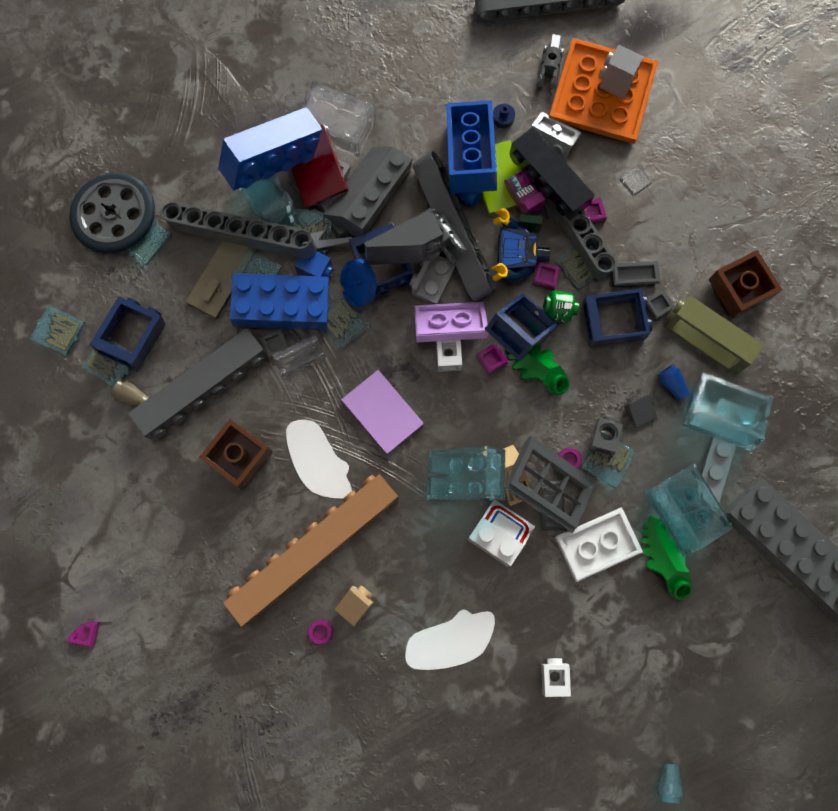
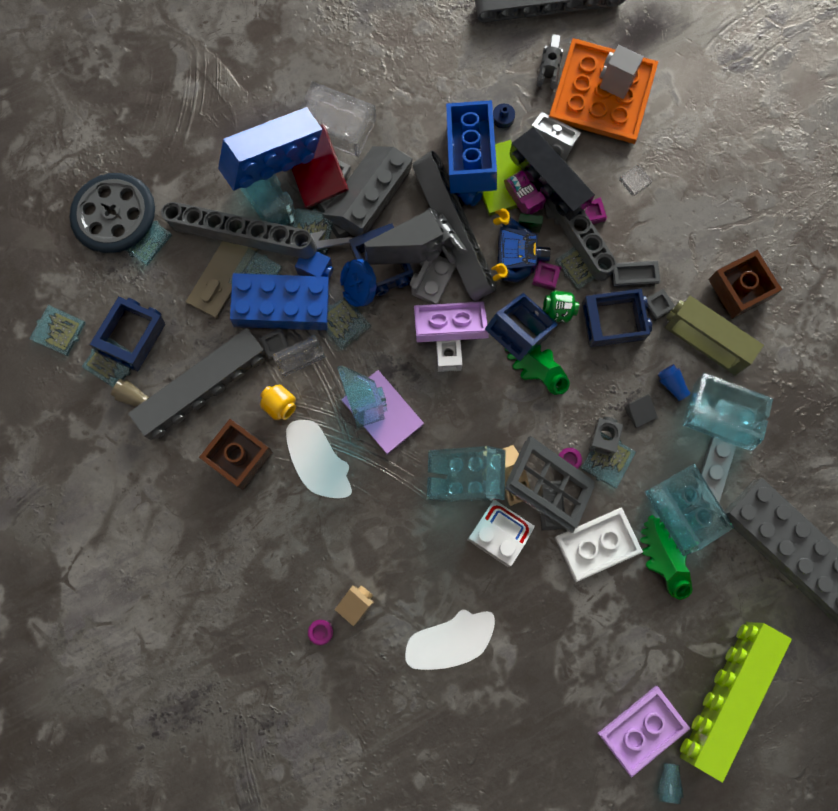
magenta tile [67,622,100,648] -> none
medium nougat brick [223,474,399,627] -> none
magenta tile [476,342,509,375] -> none
white brick [541,658,571,697] -> none
none -> yellow head [260,384,296,420]
none -> clear light blue slope [337,365,388,428]
none -> lavender tile [598,686,690,778]
none -> lime brick [679,622,792,783]

